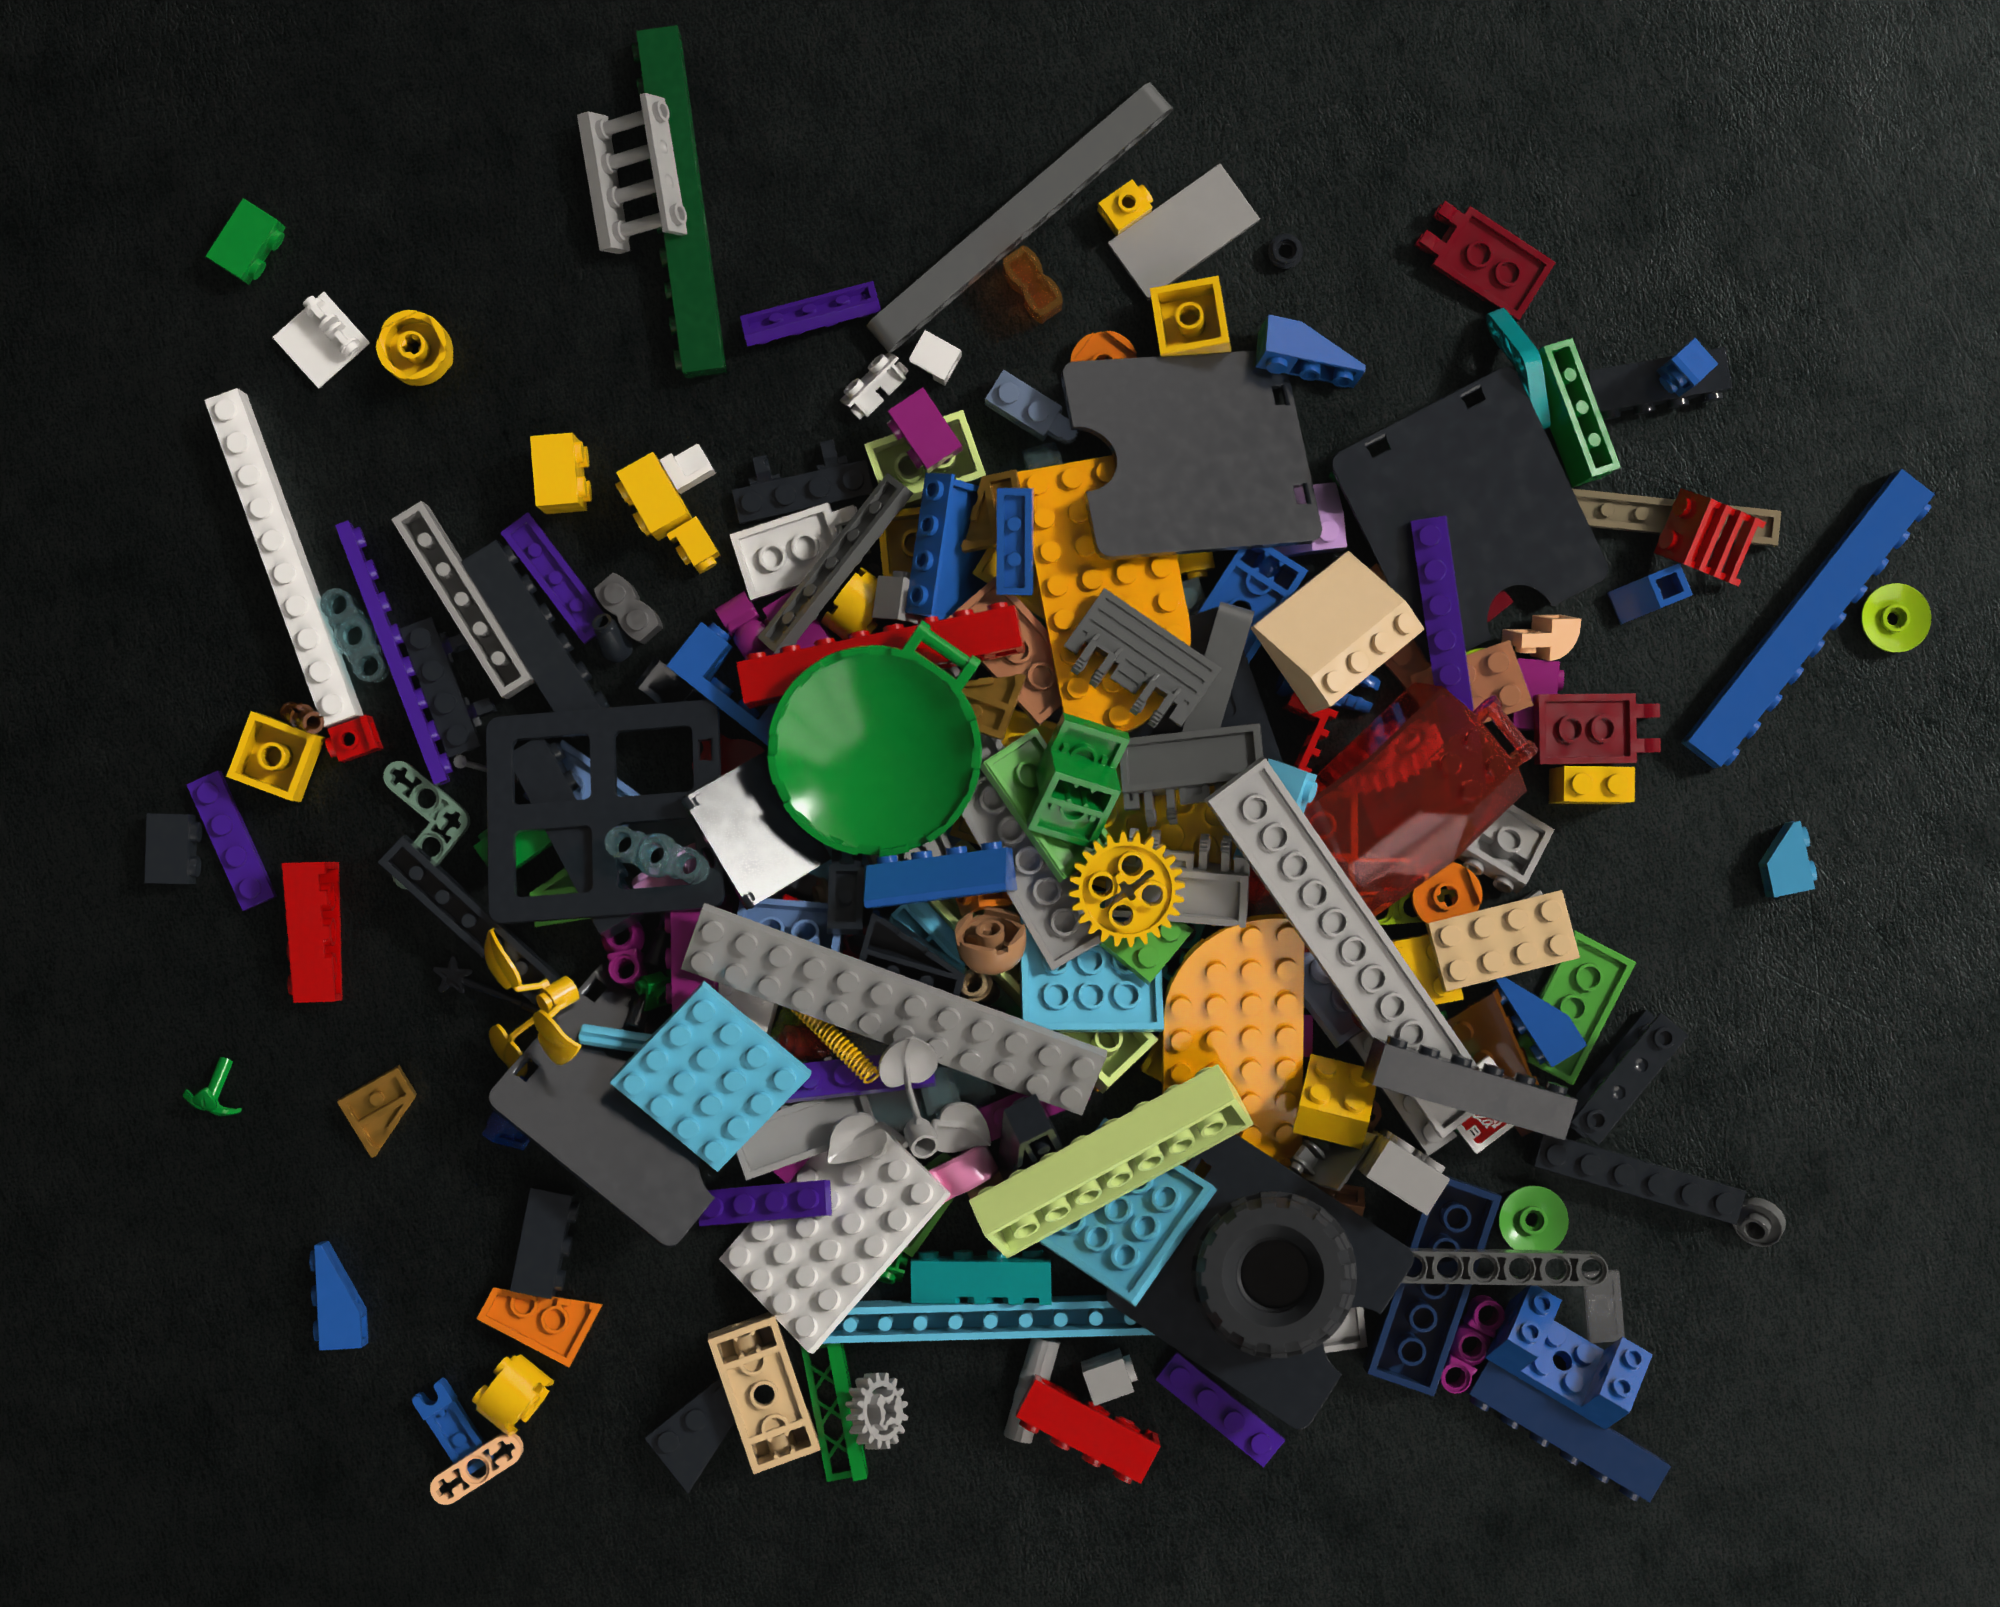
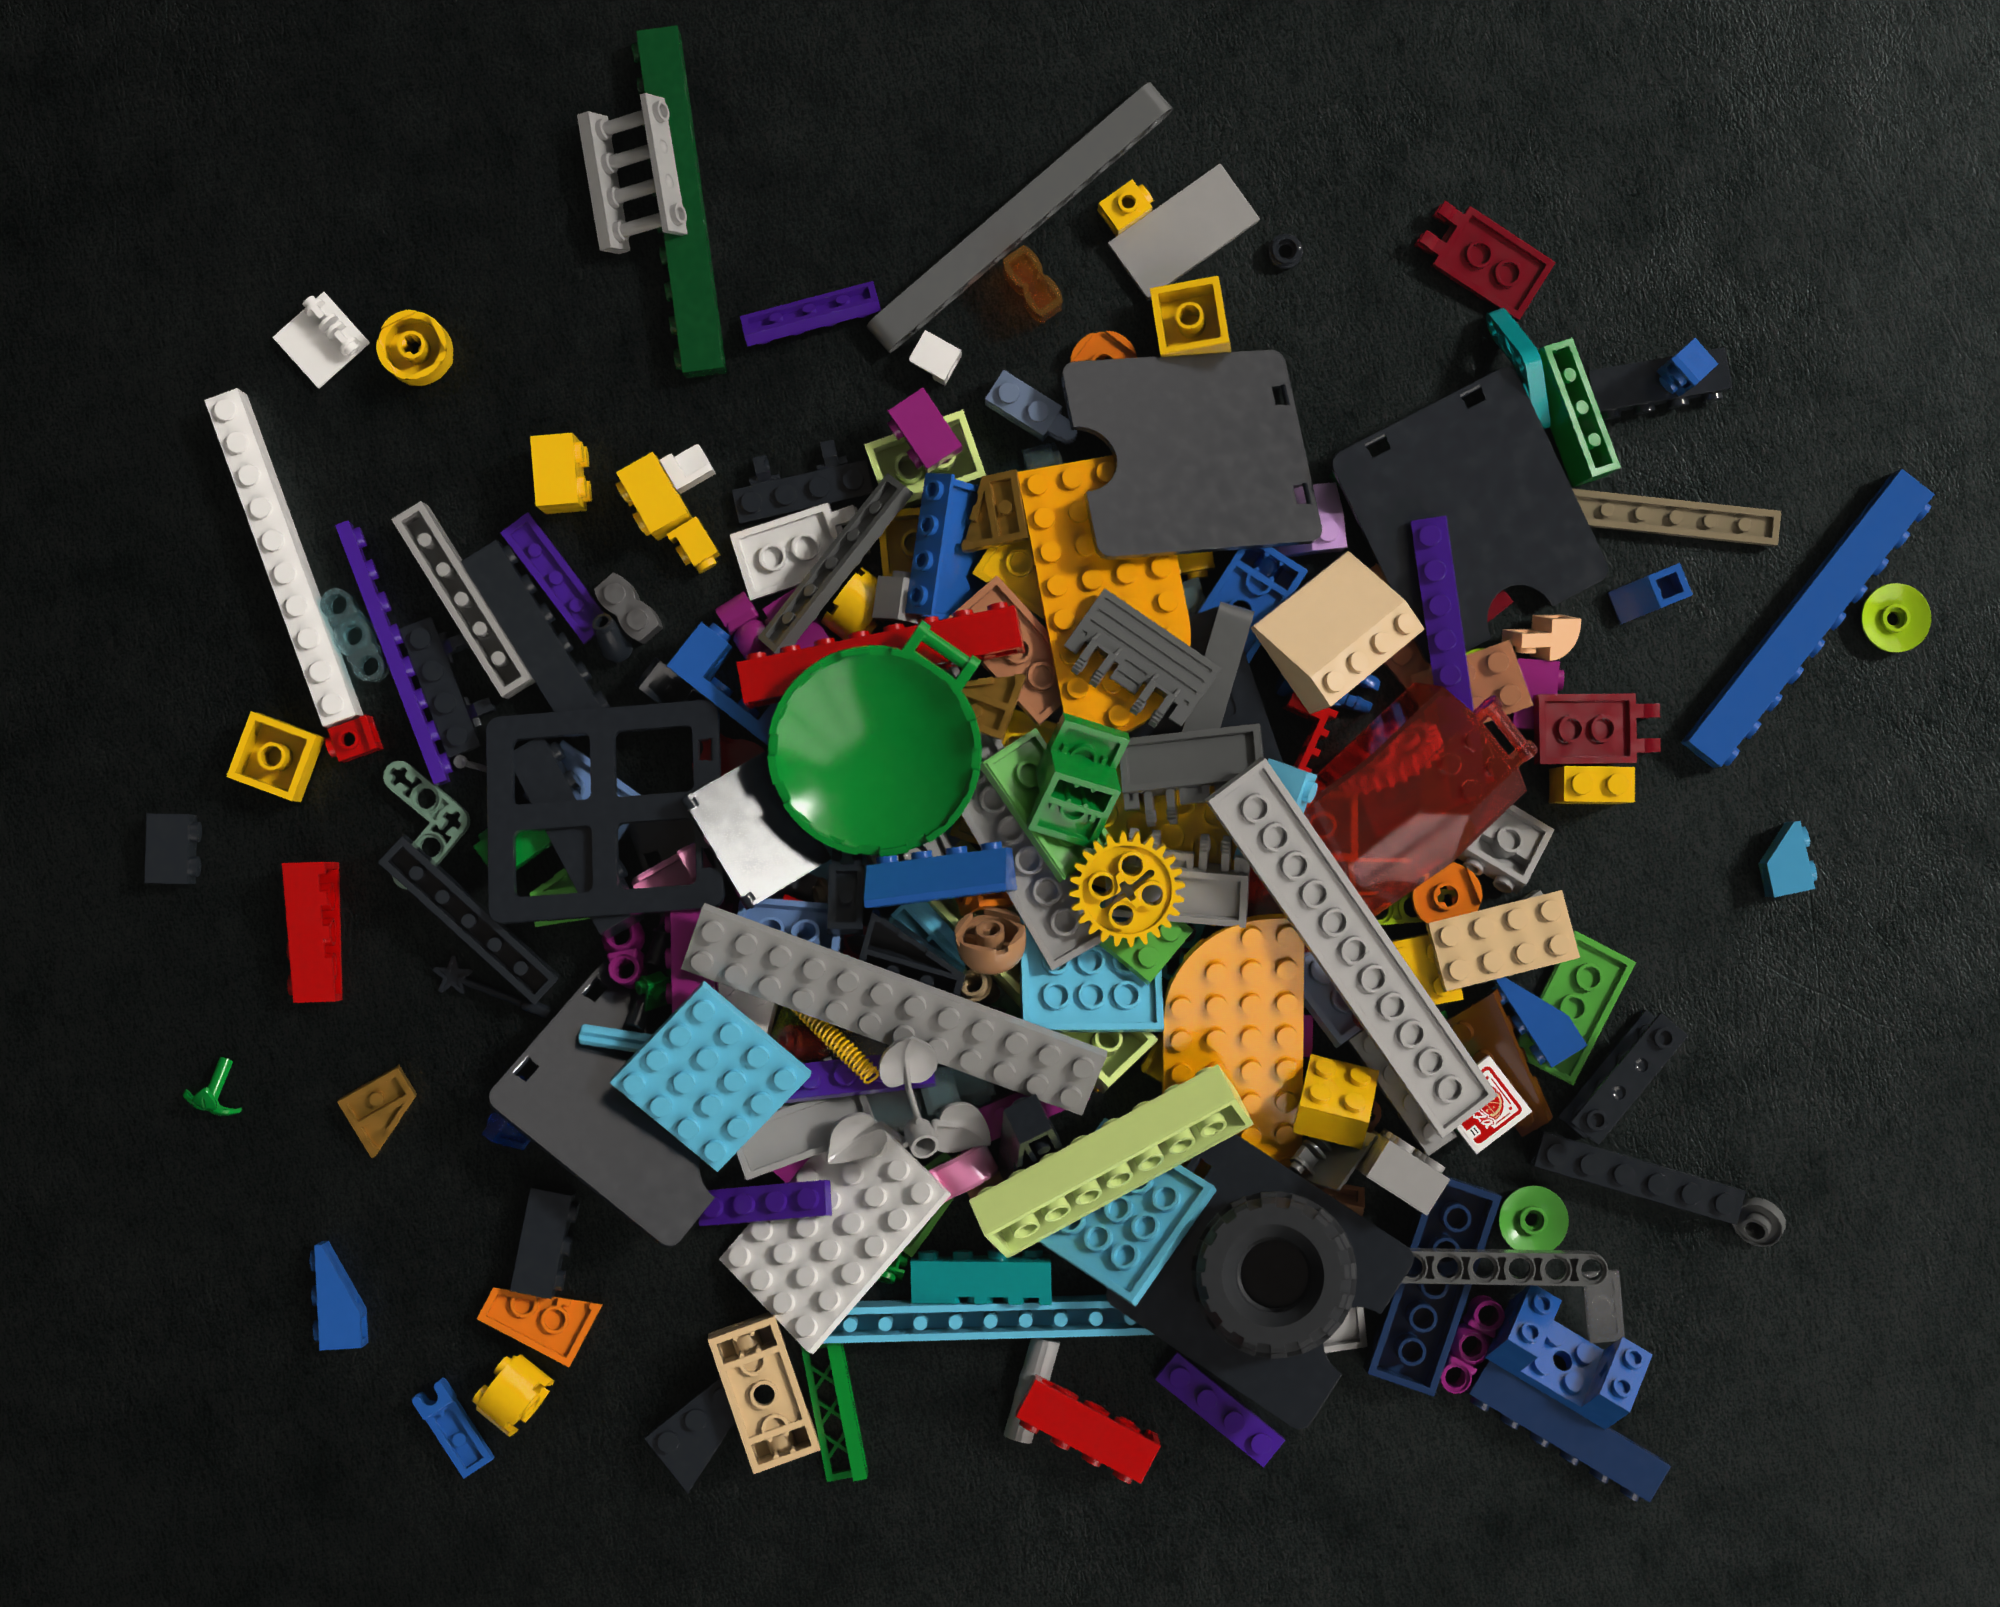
dark purple plate [187,770,277,911] -> none
green brick [206,198,286,285] -> none
reddish brown pin [280,701,324,734] -> none
light nougat beam [430,1432,523,1505] -> none
yellow plant [484,928,582,1078] -> none
clear light blue piece [605,826,710,885] -> none
white hinge [840,353,909,420] -> none
light grey gear [845,1372,908,1450] -> none
blue plate [996,488,1034,595] -> none
light grey brick [1081,1348,1138,1406] -> none
blue slope [1255,315,1366,388] -> none
black brick [1361,1035,1578,1140] -> none
red plate [1654,488,1766,587] -> none

